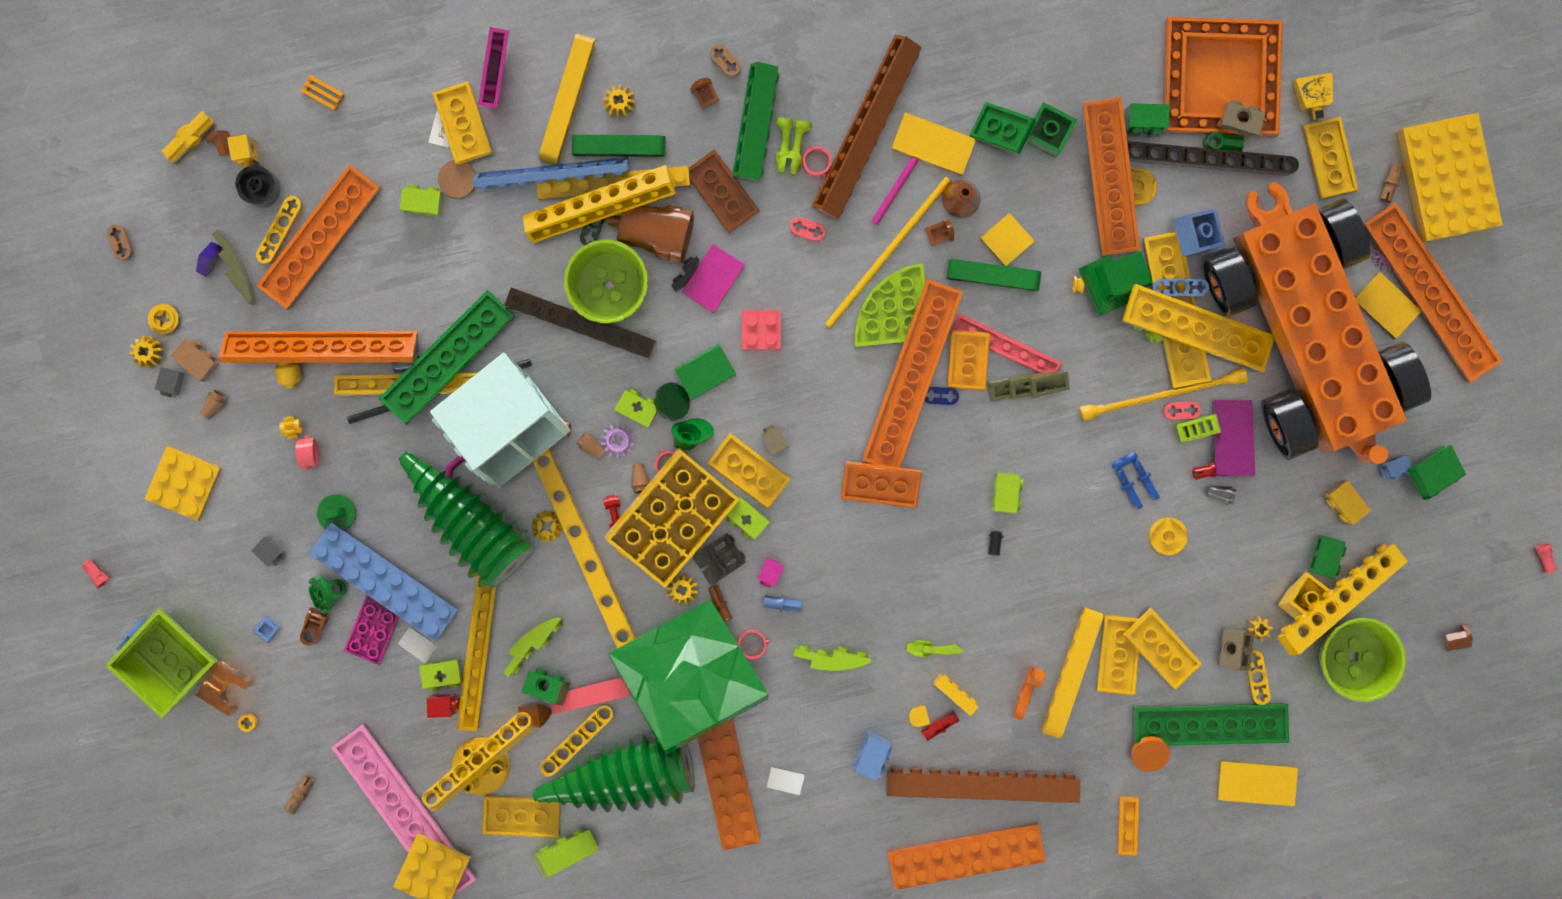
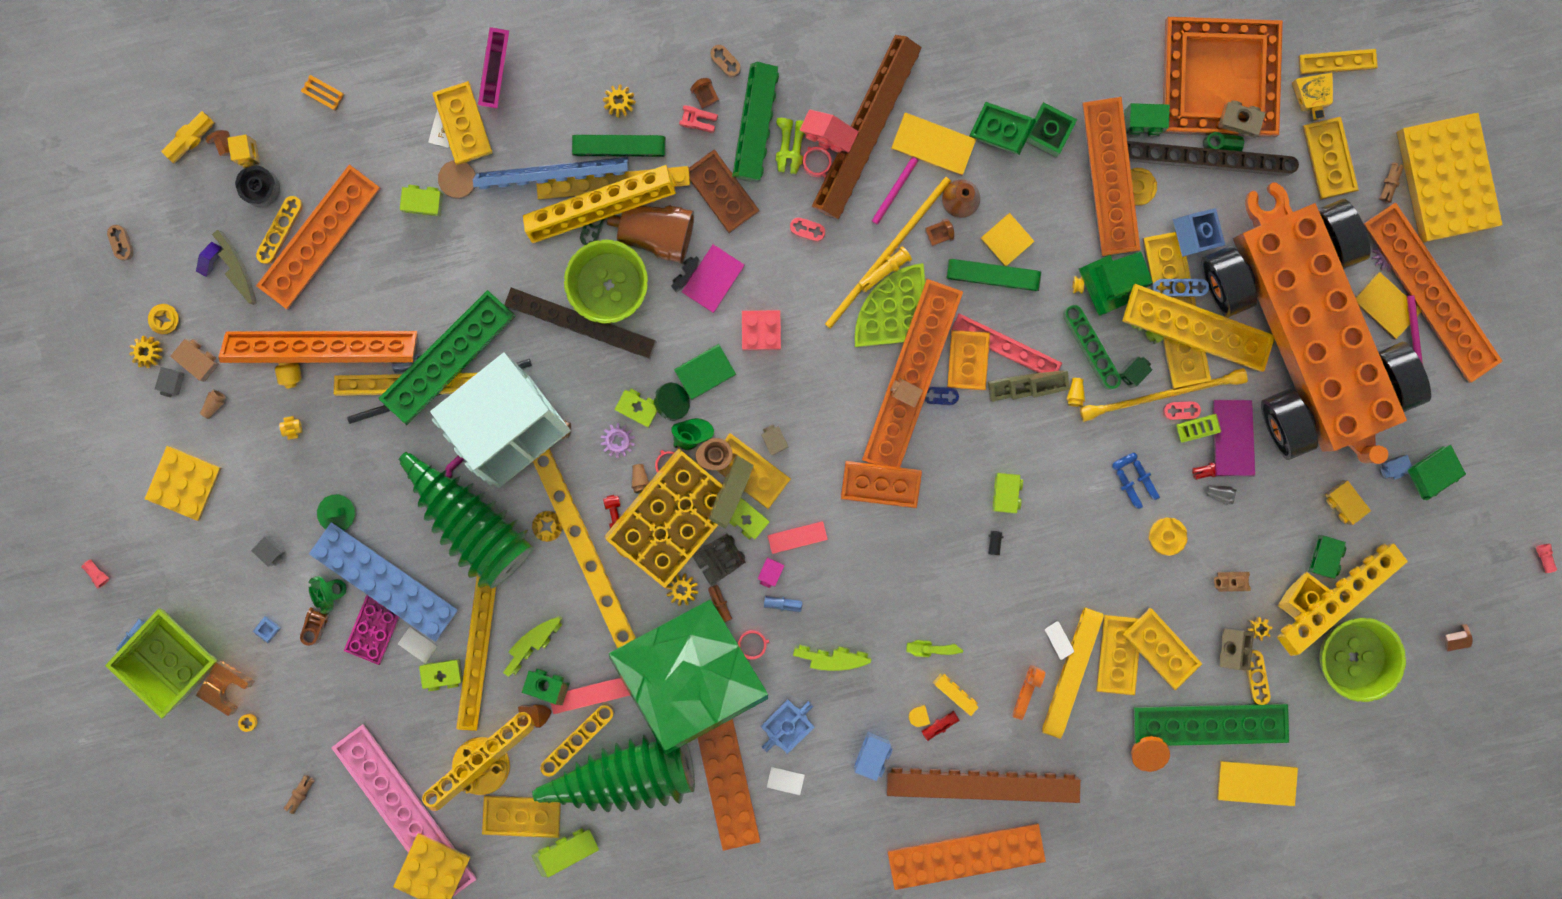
coral piece [296,436,319,470] -> none
red brick [427,694,459,718] -> none
yellow beam [538,34,595,165] -> none
medium nougat cone [576,432,605,459] -> none
light orange tile [1117,797,1139,856] -> none
none -> coral piece [679,105,718,133]
none -> medium nougat piece [696,438,733,470]
none -> olive slope [709,456,754,529]
none -> medium blue plate [760,699,815,754]
none -> coral tile [767,521,828,554]
none -> coral brick [800,109,859,153]
none -> yellow pin [858,246,912,293]
none -> medium nougat brick [890,378,923,407]
none -> white sticker [1045,621,1074,660]
none -> green beam [1063,305,1121,390]
none -> yellow cone [1066,378,1085,407]
none -> dark green brick [1119,356,1153,388]
none -> medium nougat hips [1214,572,1251,592]
none -> yellow tile [1298,49,1378,75]
none -> dark pink bar [1407,295,1423,364]

